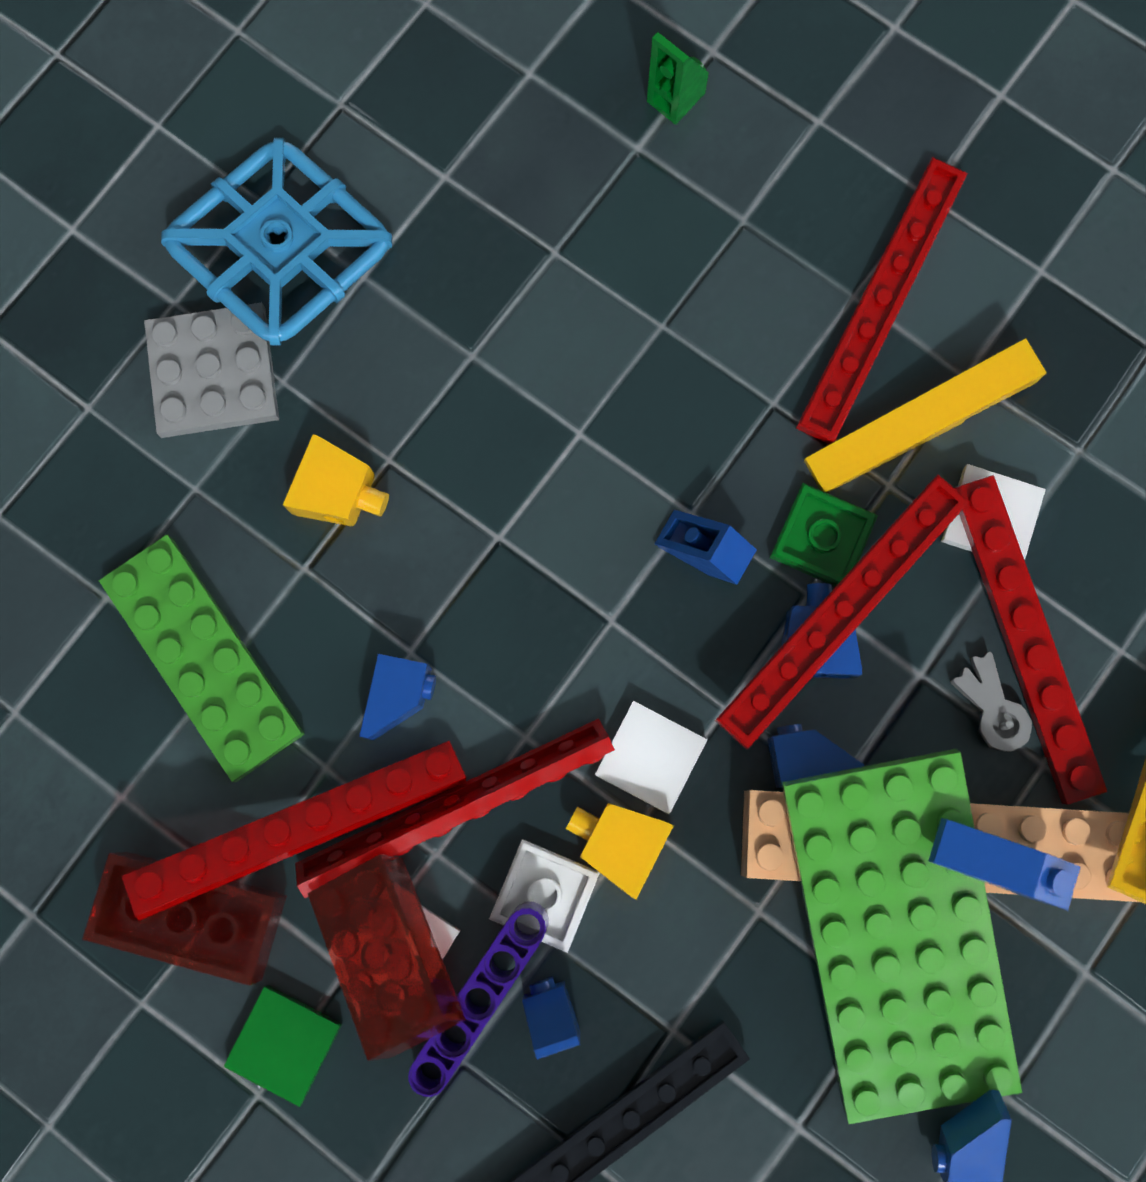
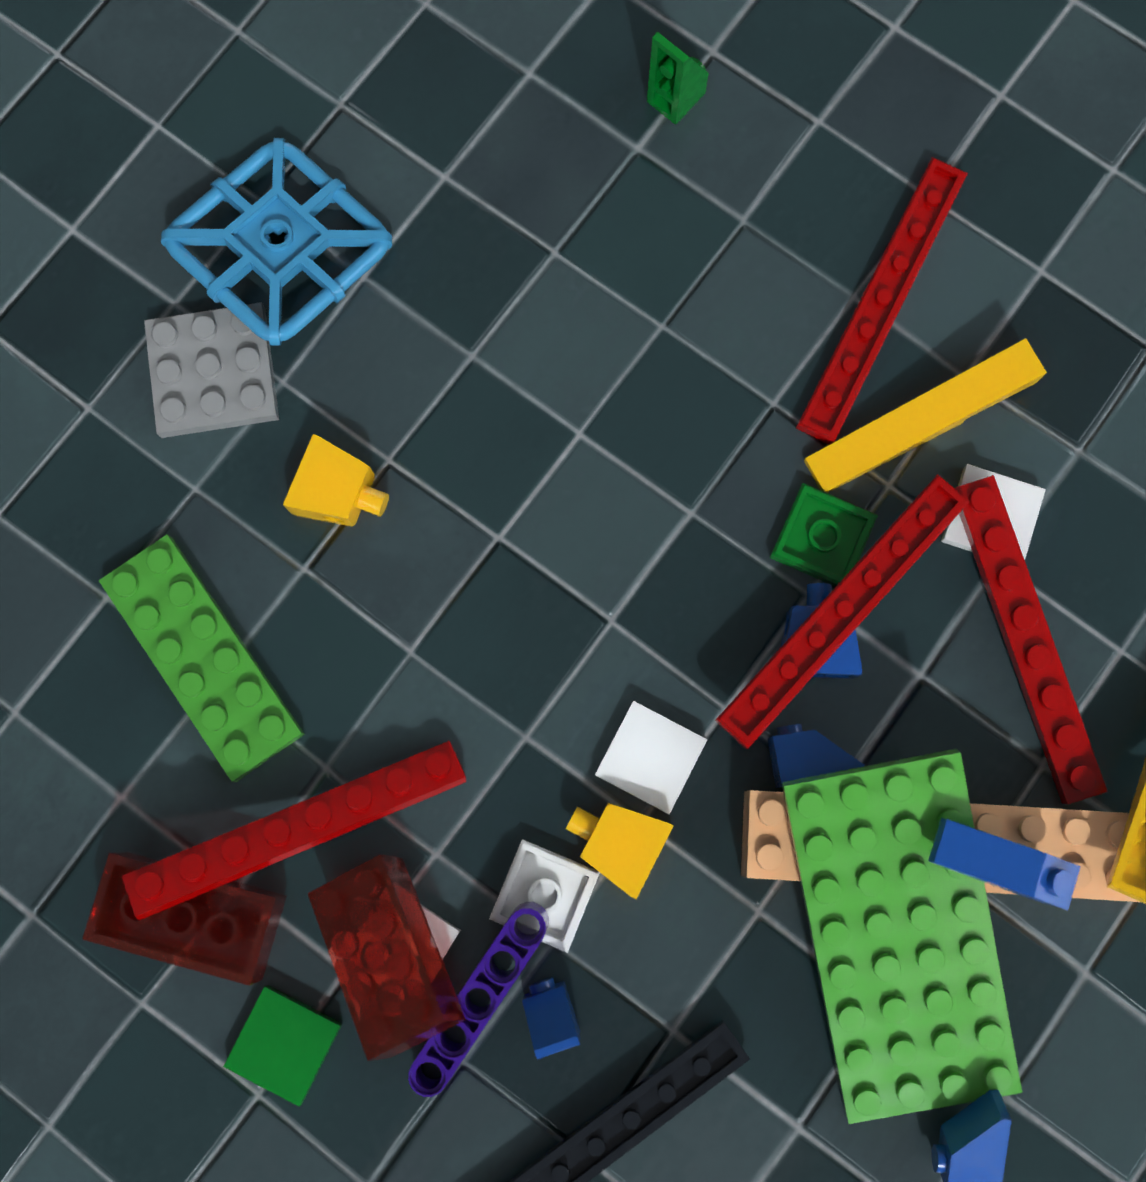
red plate [295,718,615,899] -> none
blue slope [359,654,436,740] -> none
blue slope [654,510,757,585] -> none
light grey piece [950,652,1032,752] -> none

